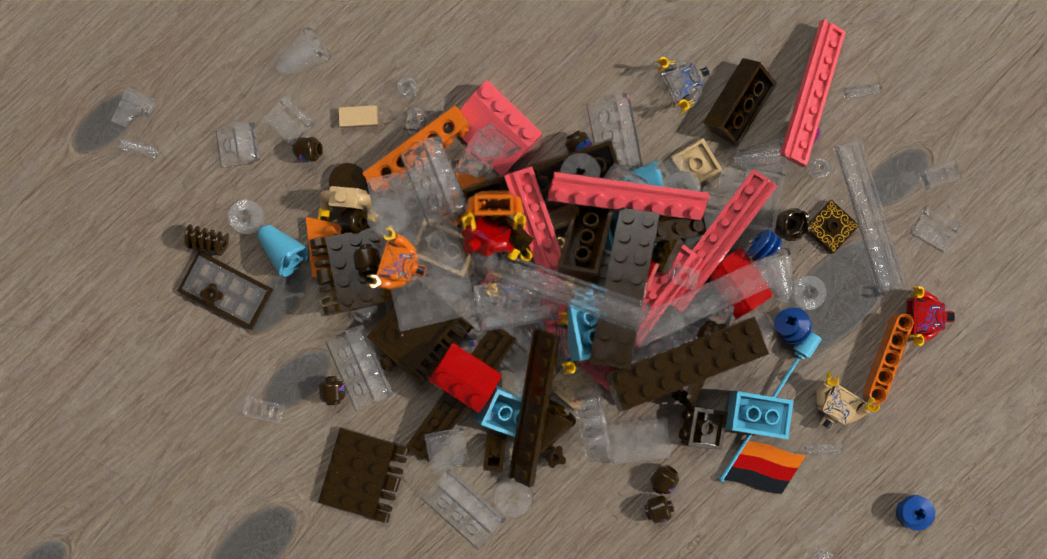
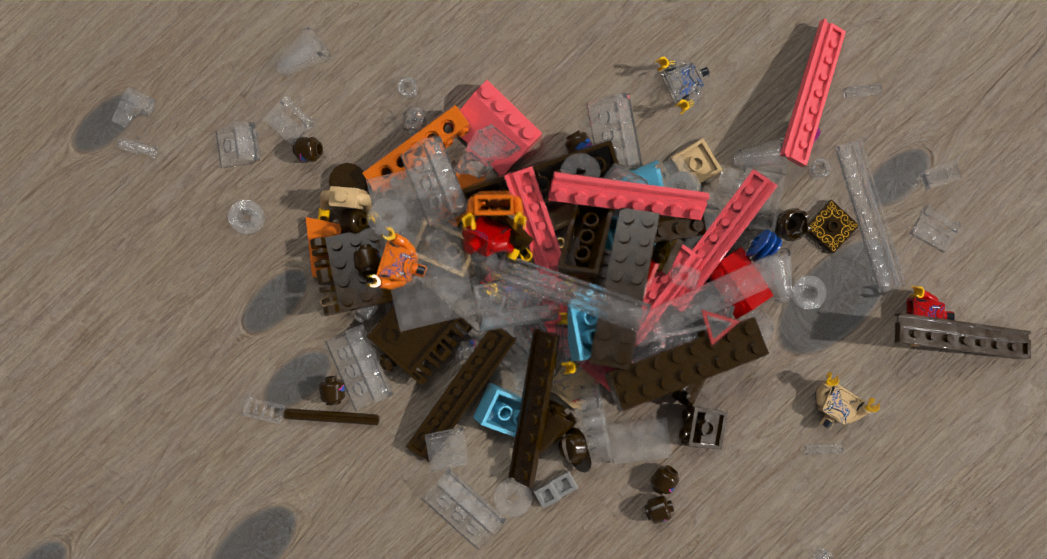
clear piece [177,250,274,330] -> none
dark brown piece [184,224,229,256] -> none
dark brown plate [200,283,224,306] -> none
medium azure cone [257,225,310,277] -> none
dark brown hinge [318,427,409,523] -> none
tan tile [339,105,378,128] -> none
red slope [429,343,502,413] -> none
dark brown slope [483,434,506,472] -> none
dark brown plate [544,446,566,468] -> none
dark brown slope [703,58,776,147] -> none
flag [718,332,822,494] -> none
medium azure slope [725,390,794,439] -> none
blue piece [774,308,812,344] -> none
orange beam [863,314,914,404] -> none
blue piece [896,495,935,531] -> none
none -> dark brown axle [284,408,380,425]
none -> light grey slope [534,470,578,509]
none -> dark brown piece [559,427,592,473]
none -> clear piece [652,310,740,350]
none -> dark brown plate [895,313,1031,359]

